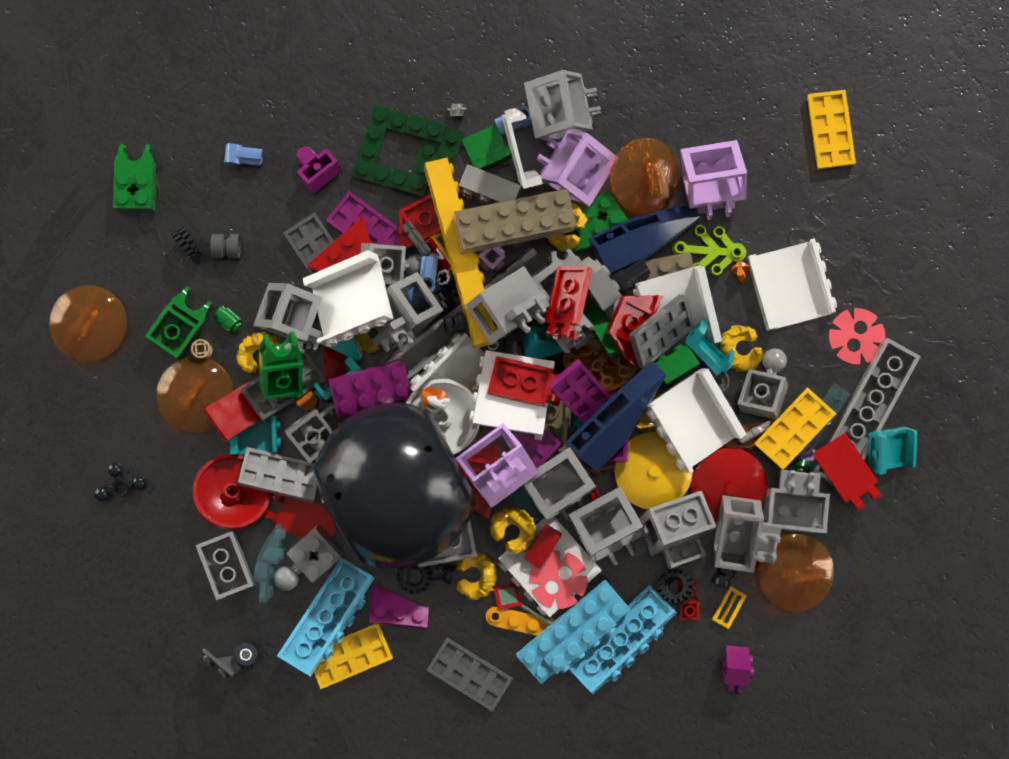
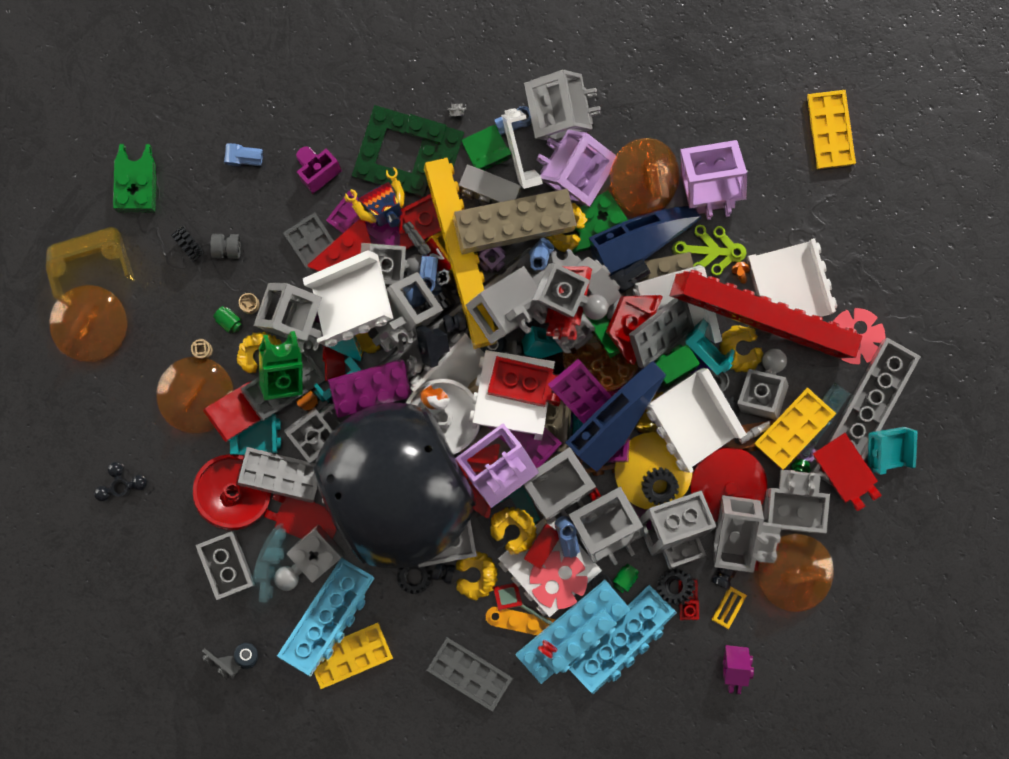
green brick [145,286,212,361] -> none
magenta wing [369,584,429,630] -> none
none -> clear yellow windscreen [46,227,134,302]
none -> tan wheel [239,293,260,314]
none -> torso [344,167,405,227]
none -> light grey plate [406,355,422,375]
none -> black brick [415,325,450,368]
none -> medium blue piece [529,238,554,271]
none -> light grey brick [533,263,608,320]
none -> red bush [538,640,558,658]
none -> medium blue piece [555,516,580,558]
none -> green brick [612,564,639,593]
none -> black tyre [641,467,679,505]
none -> red brick [669,270,863,359]

